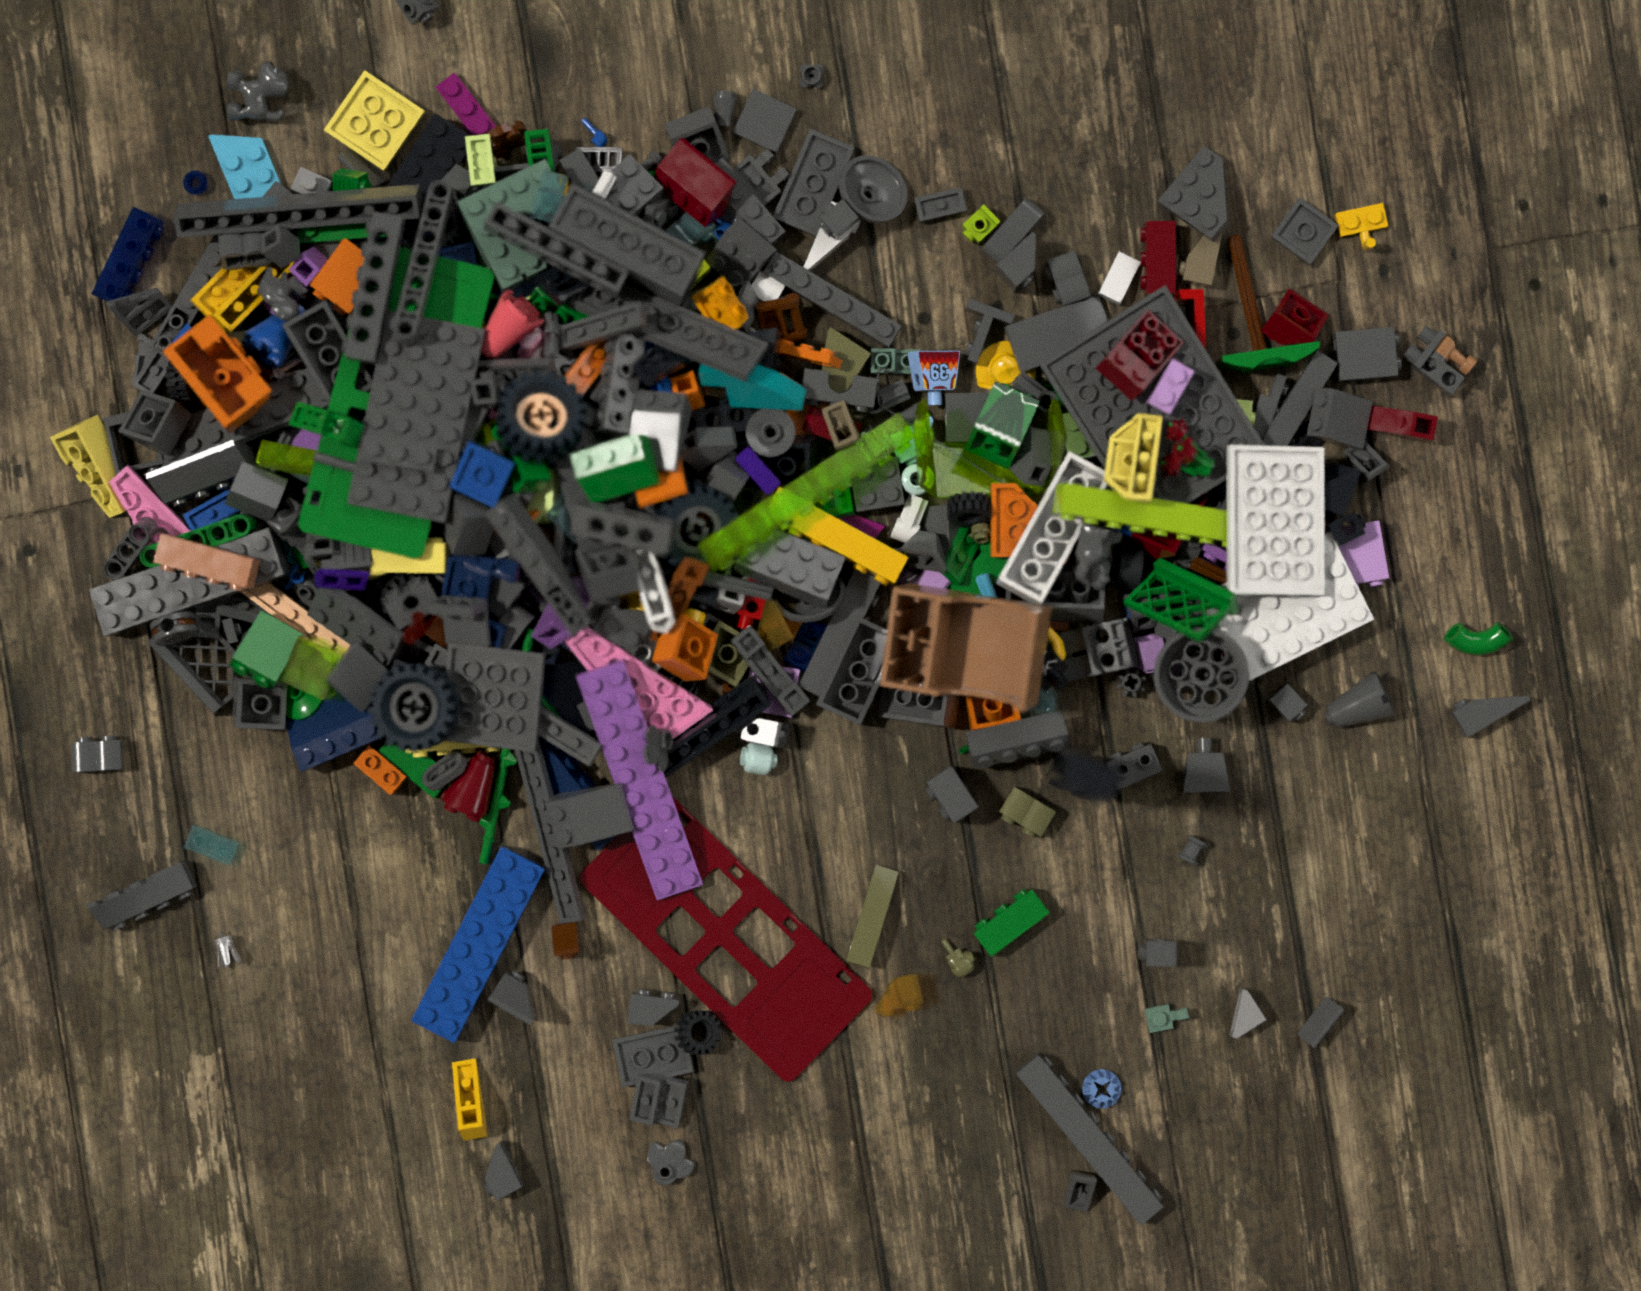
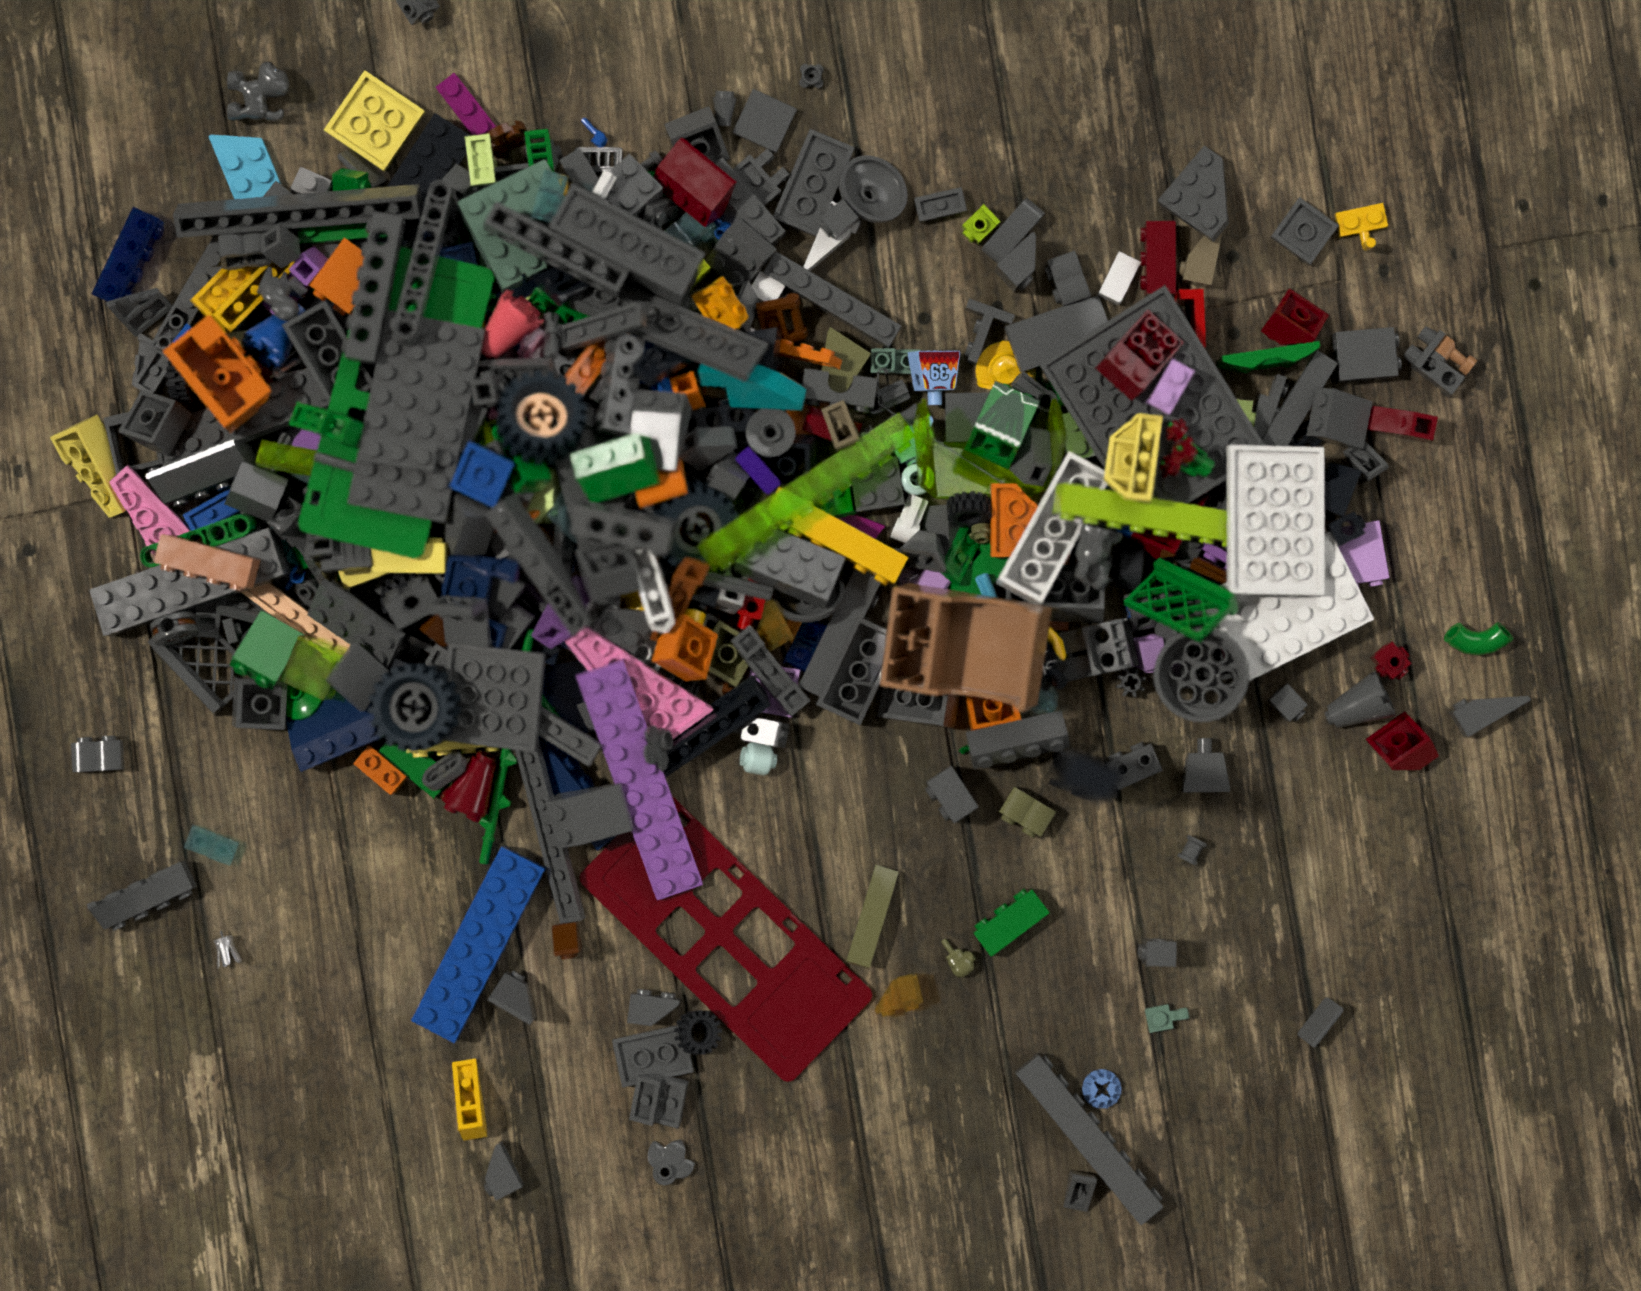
dark grey beam [103,517,158,580] -> none
clear blue plate [183,170,208,195] -> none
dark purple slope [315,569,370,590] -> none
clear red arm [403,611,426,644] -> none
reddish brown axle [1228,234,1267,351] -> none
light grey slope [1230,988,1266,1038] -> none
none -> dark red slope [1365,711,1439,770]
none -> dark red brick [1370,641,1411,680]

